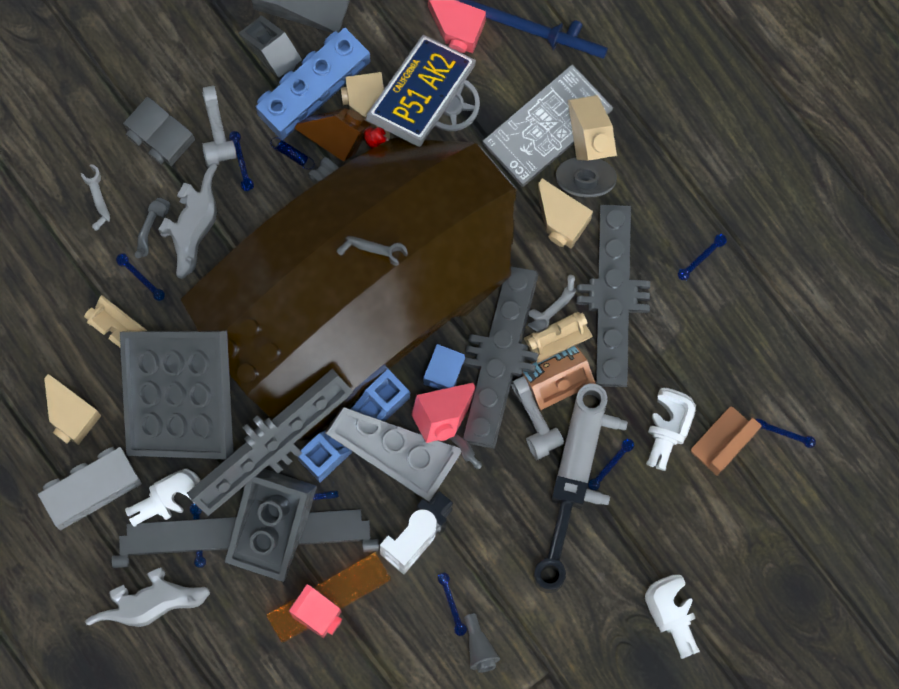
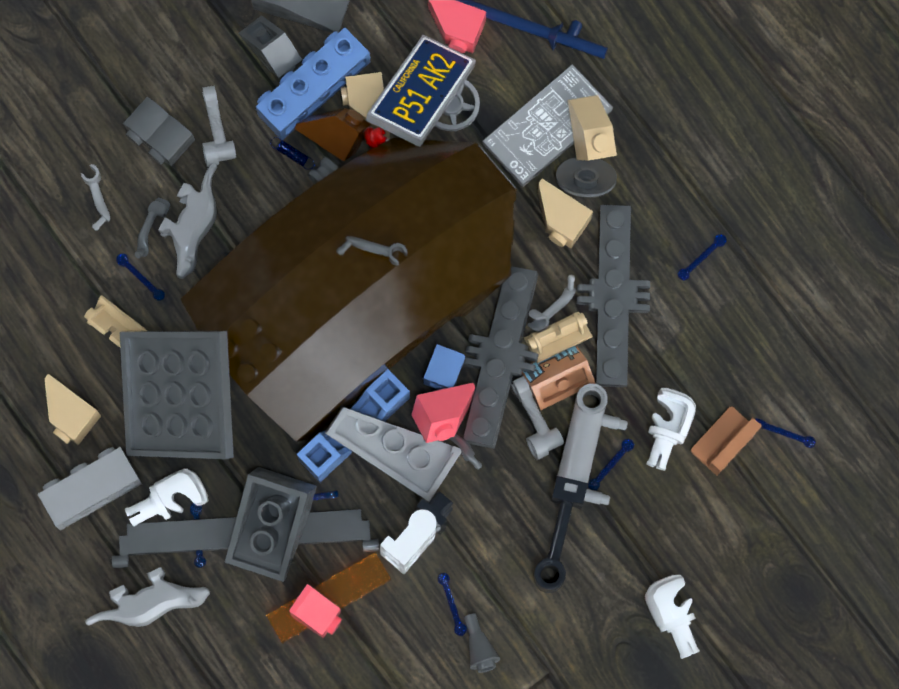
dark grey hinge [187,369,353,516] -> none
clear blue hinge [229,131,254,191] -> none

